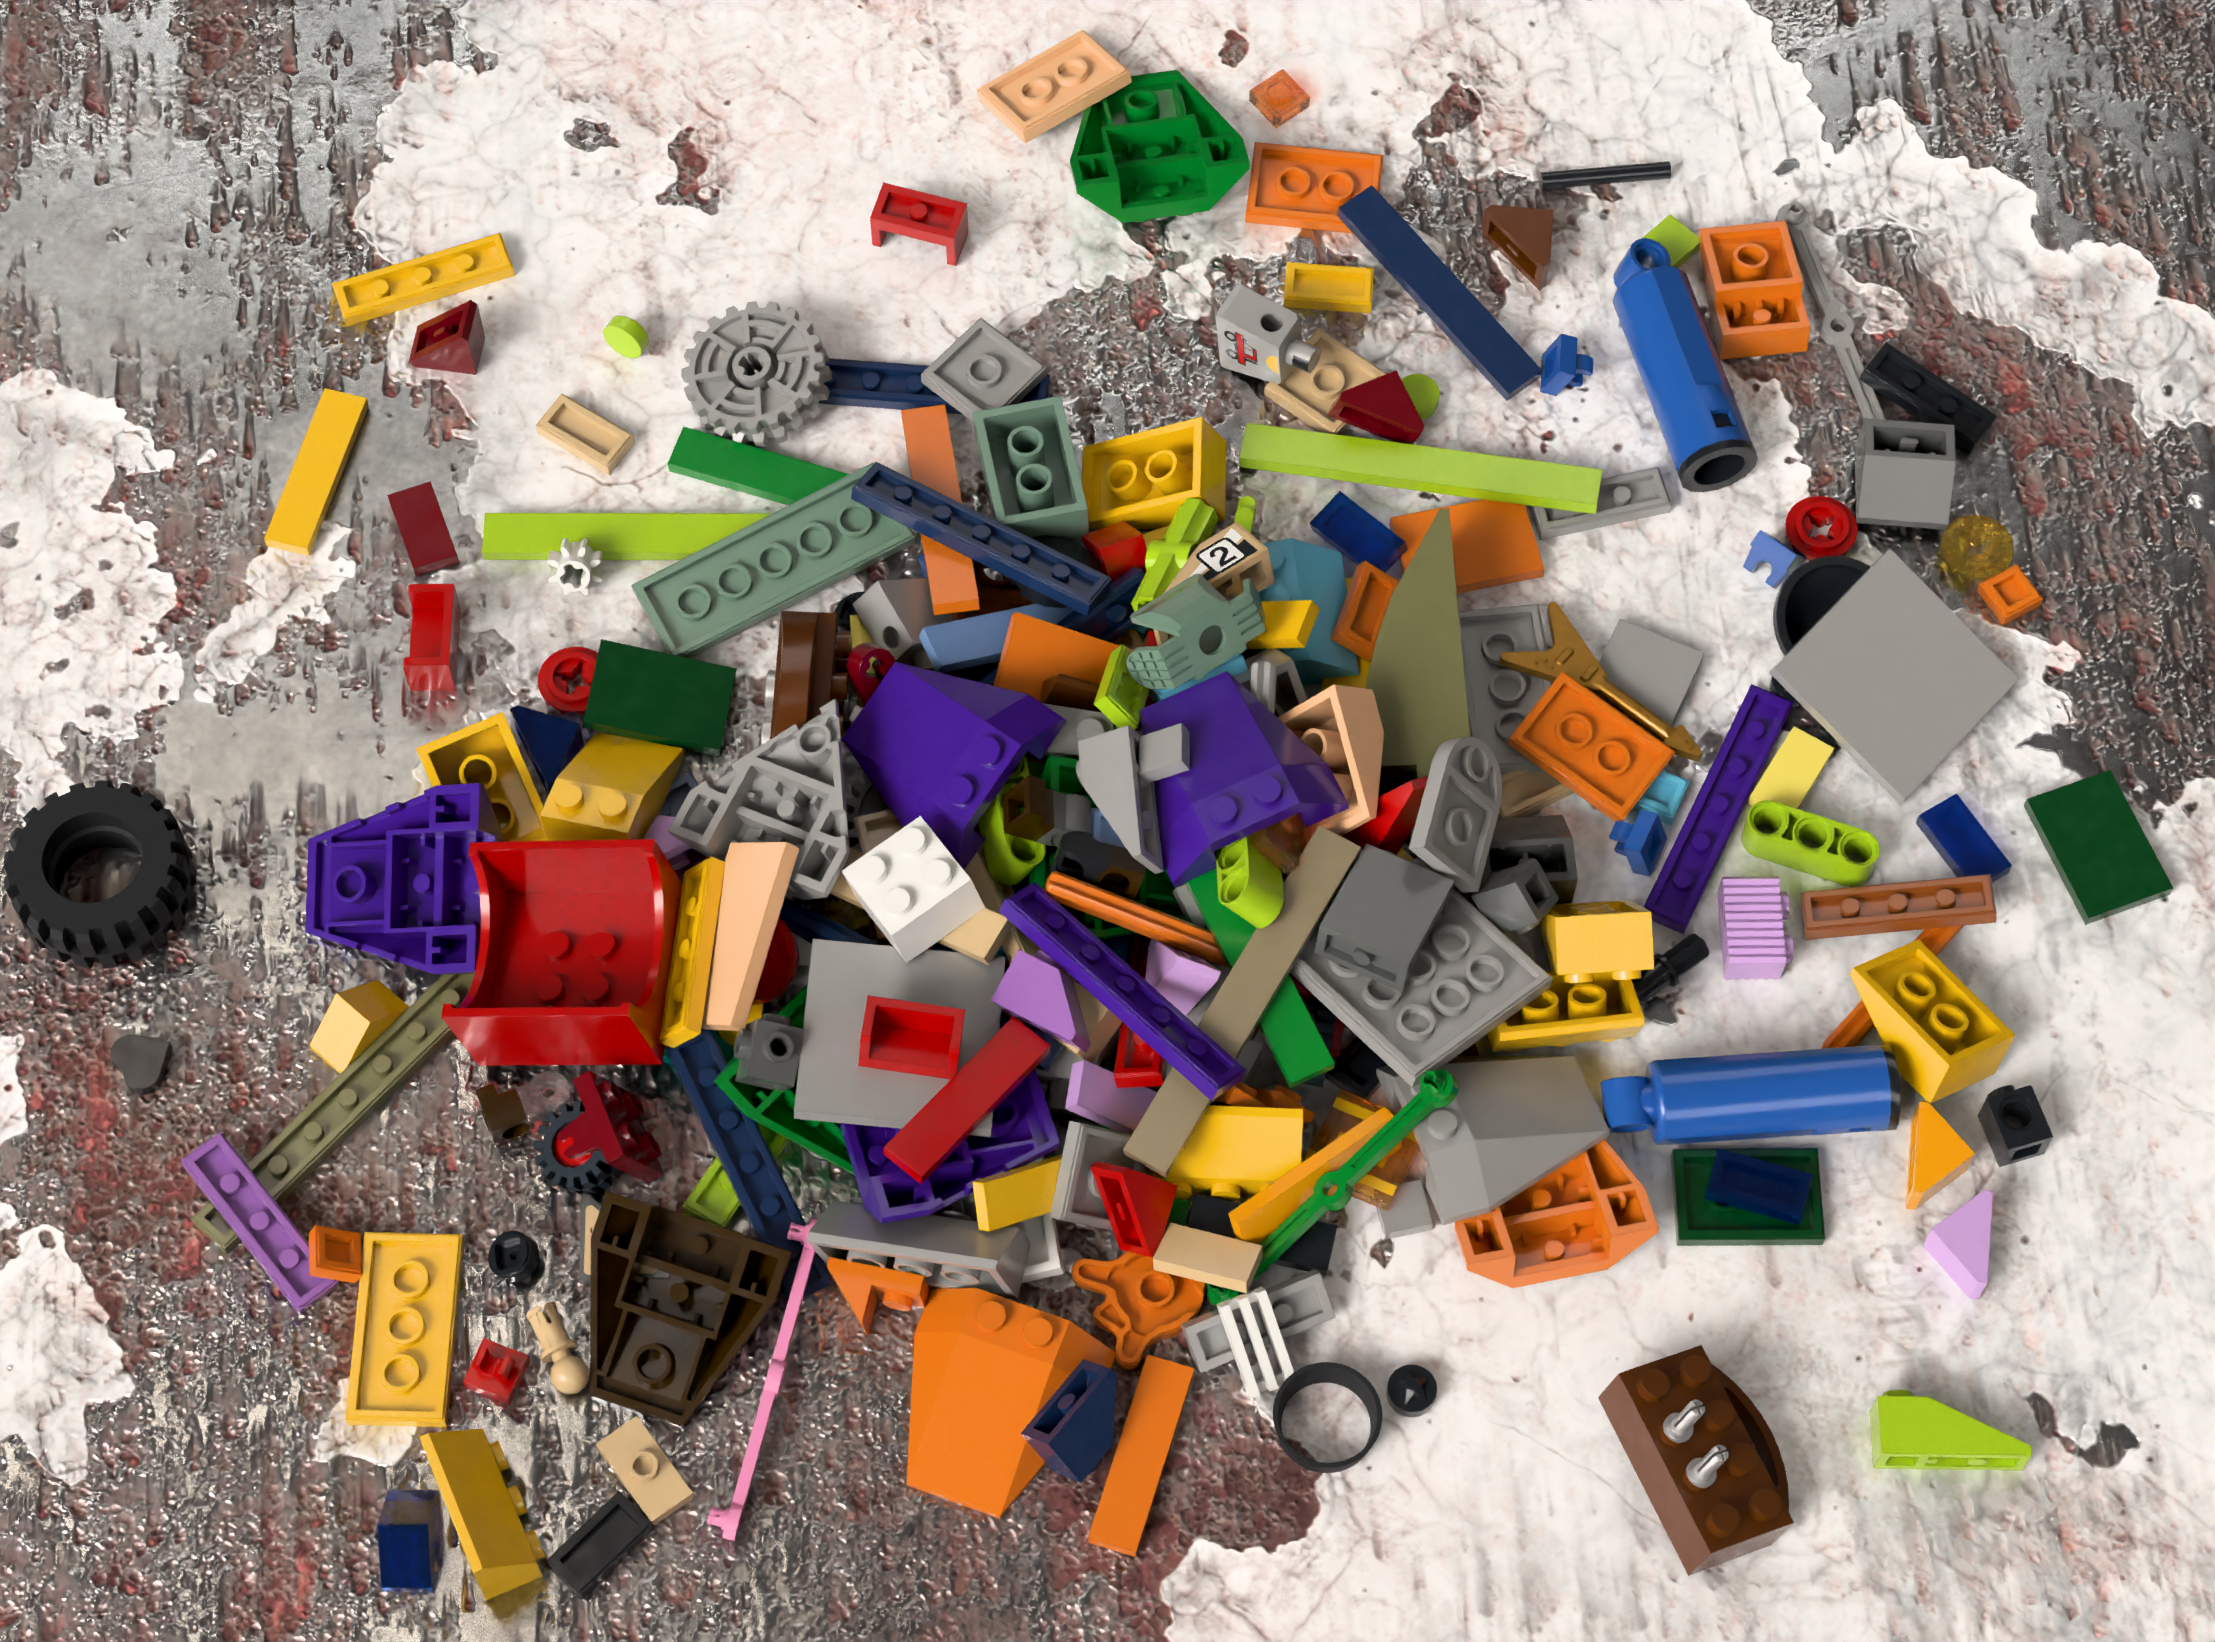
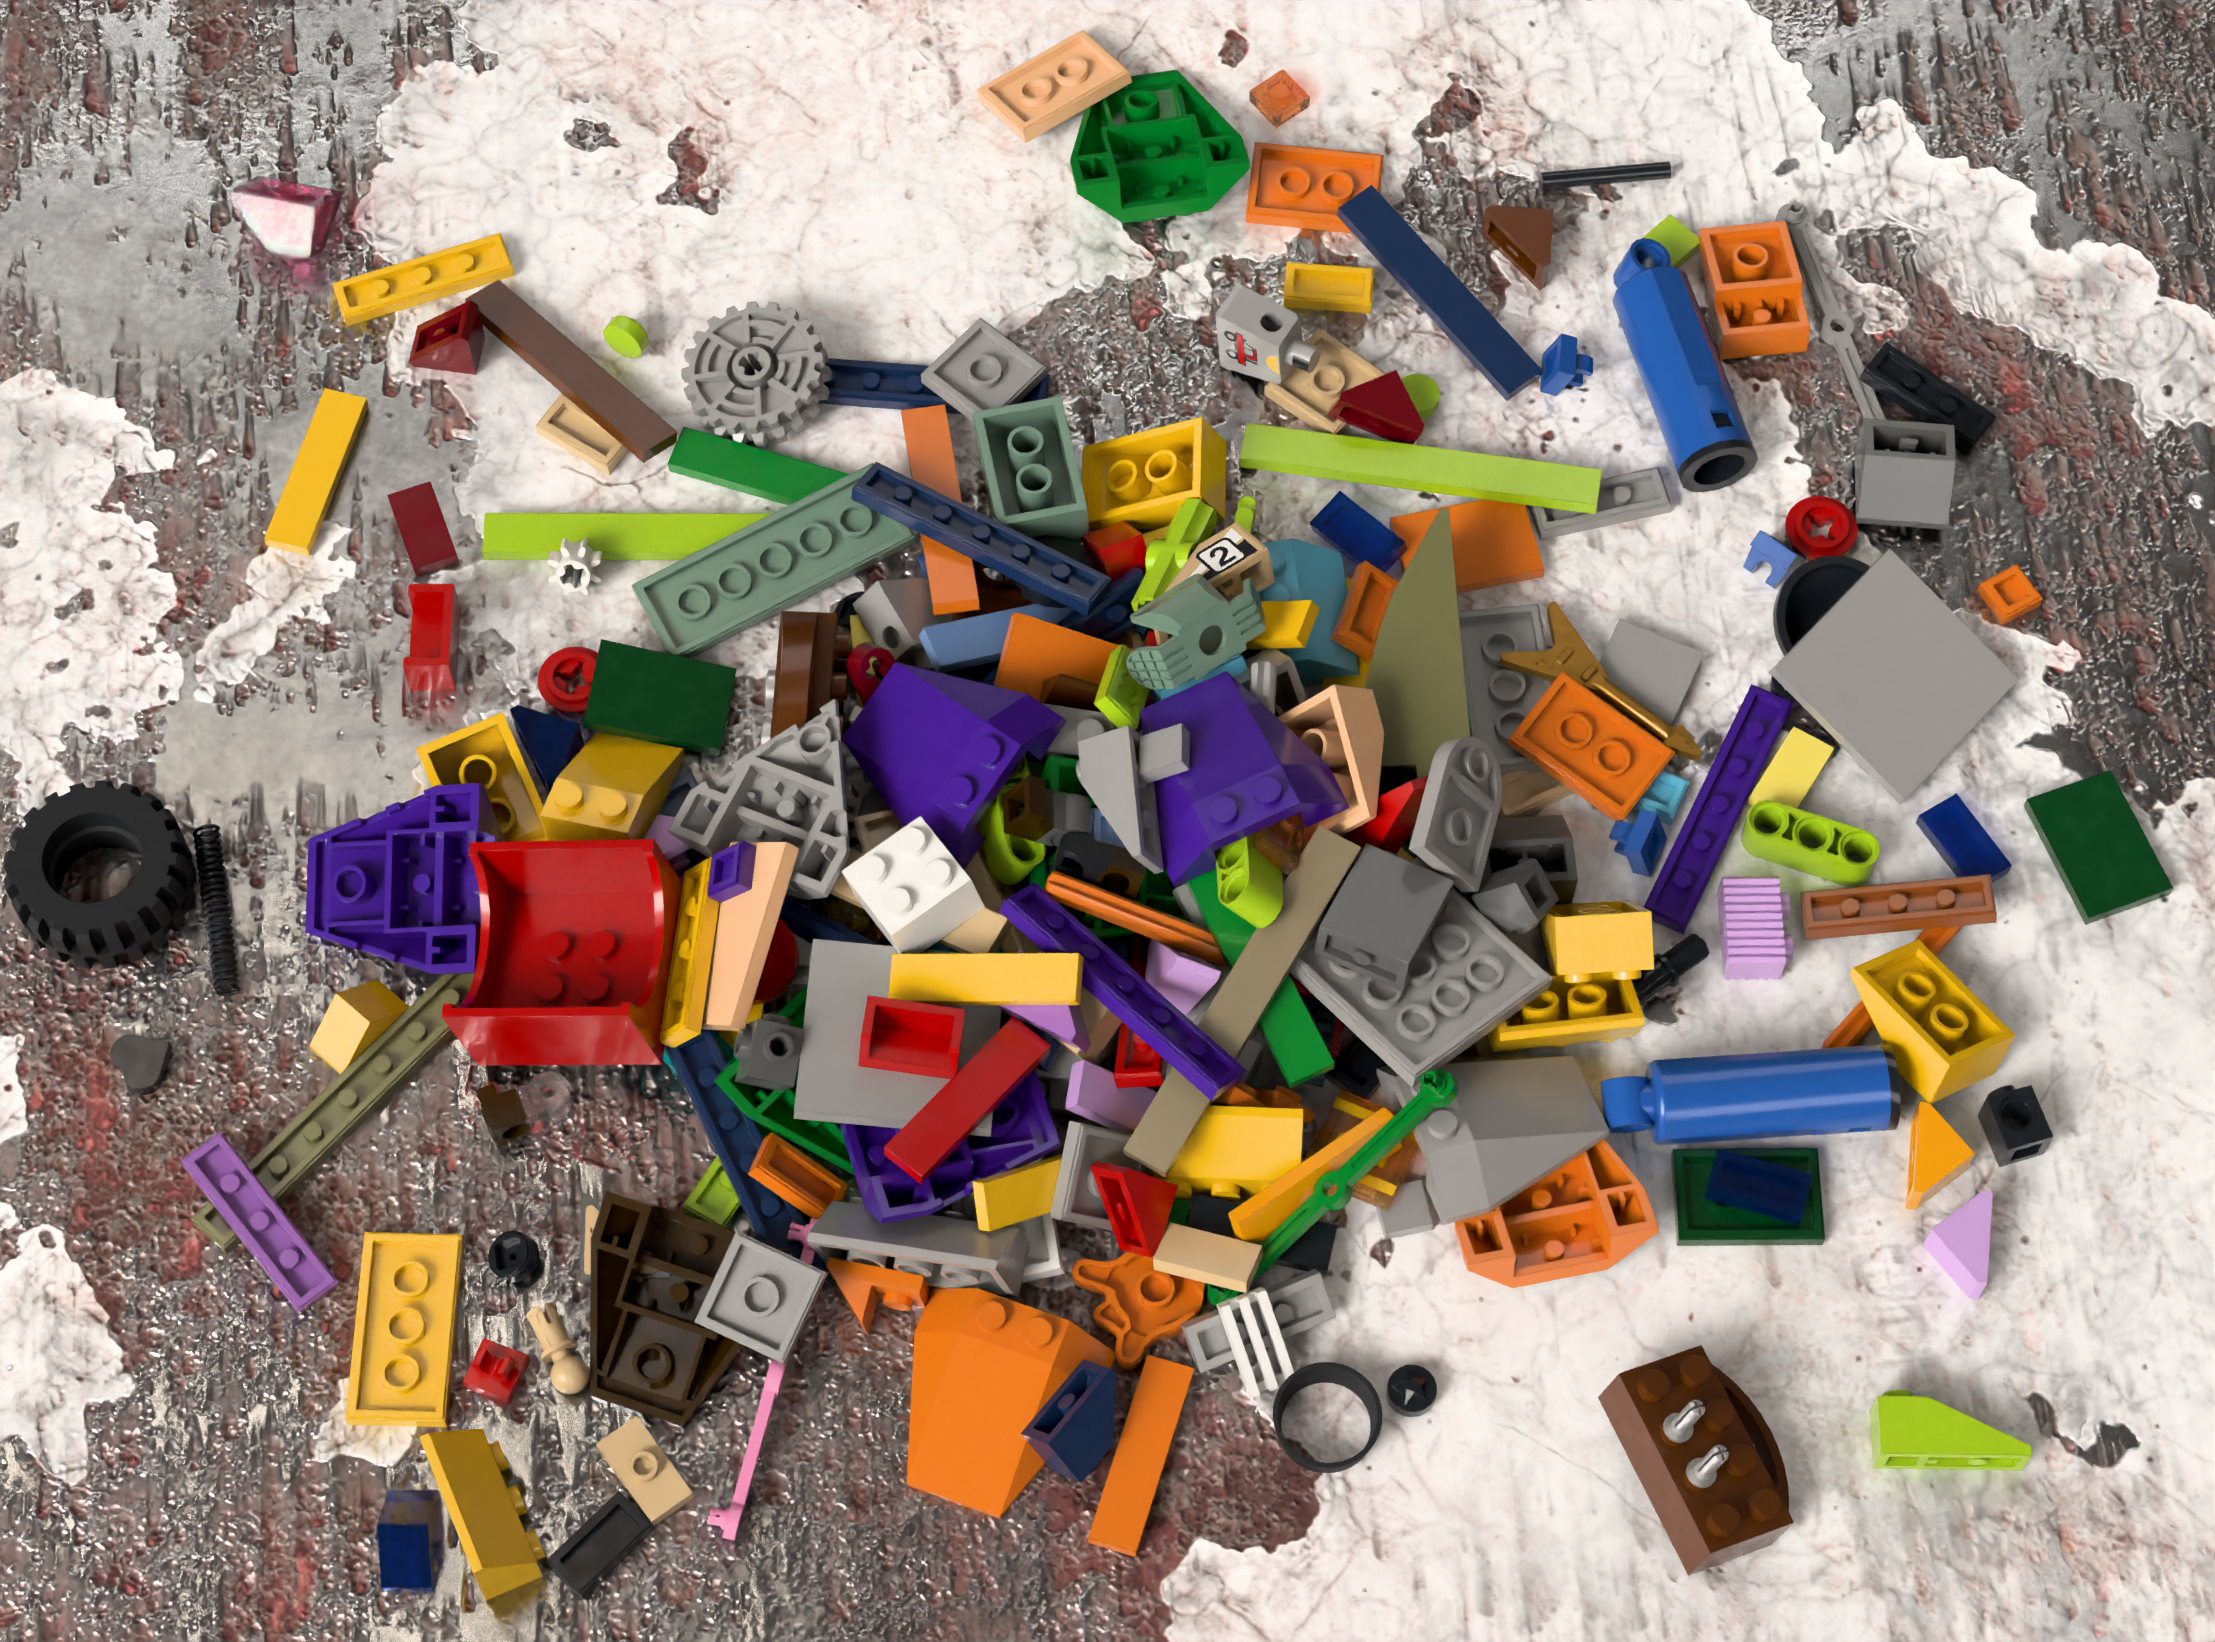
orange tile [309,1225,362,1284] -> none
dark red plate [534,1070,664,1195] -> none
red panel [870,182,968,266] -> none
clear yellow gear [1940,515,2014,582] -> none
none -> black piece [192,824,241,996]
none -> slope [229,176,342,263]
none -> reddish brown tile [465,280,678,463]
none -> light grey tile [694,1231,828,1364]
none -> dark purple tile [708,840,756,903]
none -> orange tile [748,1132,850,1219]
none -> yellow tile [888,953,1084,1005]

